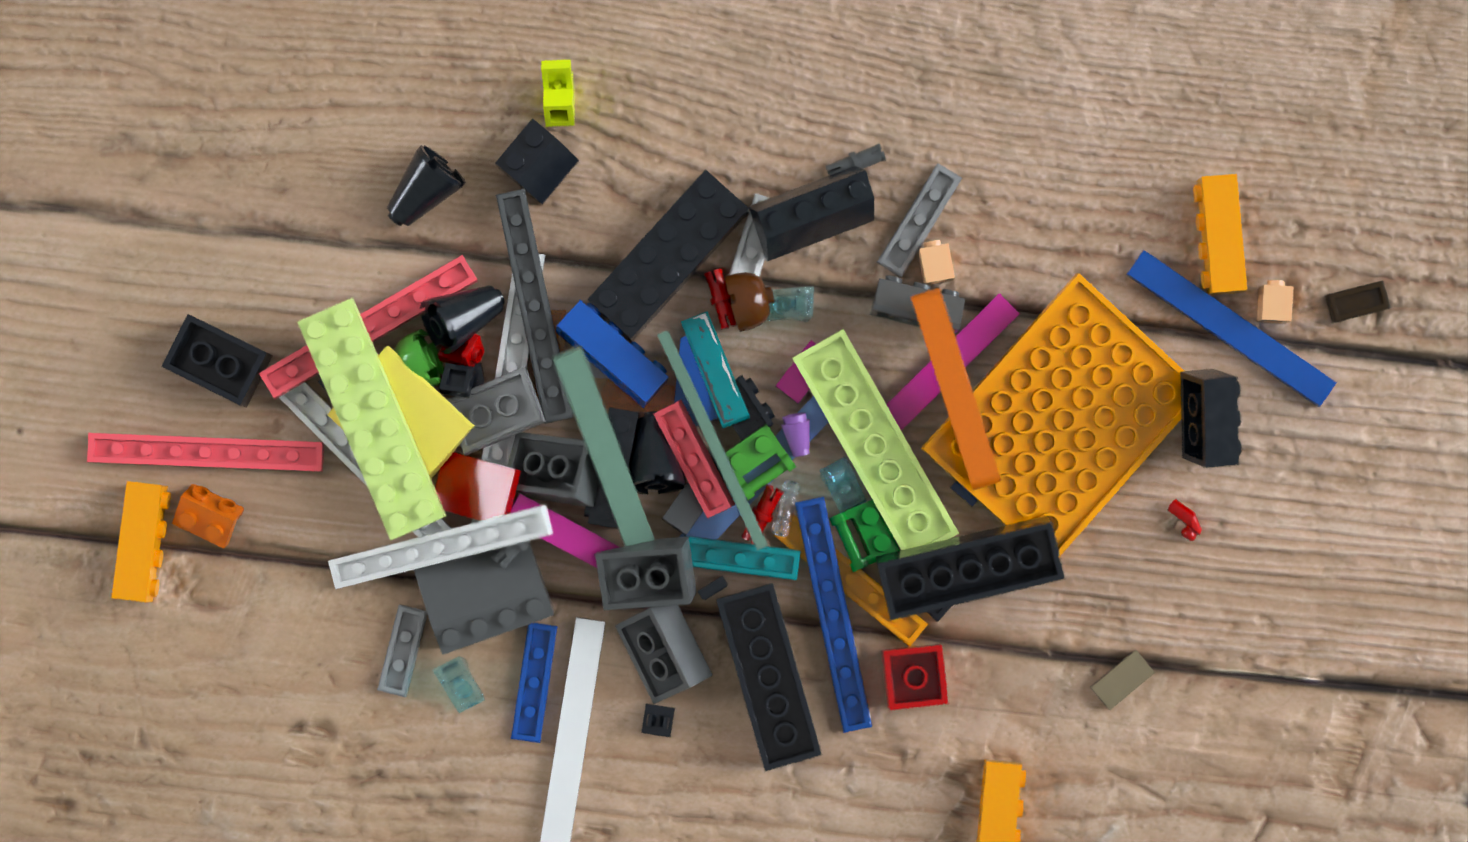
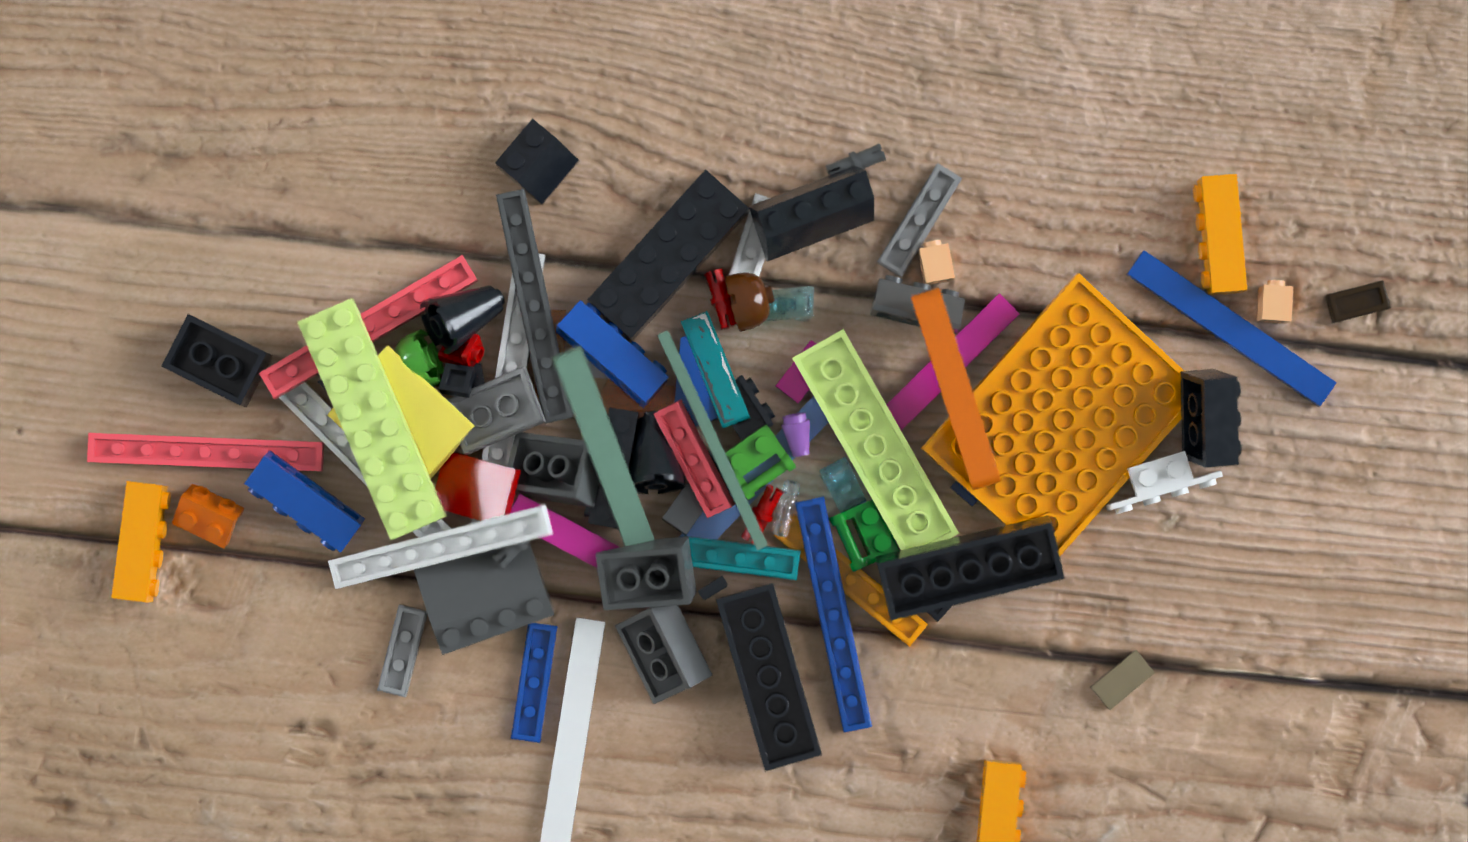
black cone [387,145,466,226] -> none
clear light blue slope [433,656,485,713] -> none
neon yellow brick [541,59,575,127] -> none
black tile [641,703,675,737] -> none
red brick [881,644,949,710] -> none
red arm [1167,499,1202,541] -> none
none -> blue brick [244,450,365,553]
none -> white bracket [1106,451,1223,514]

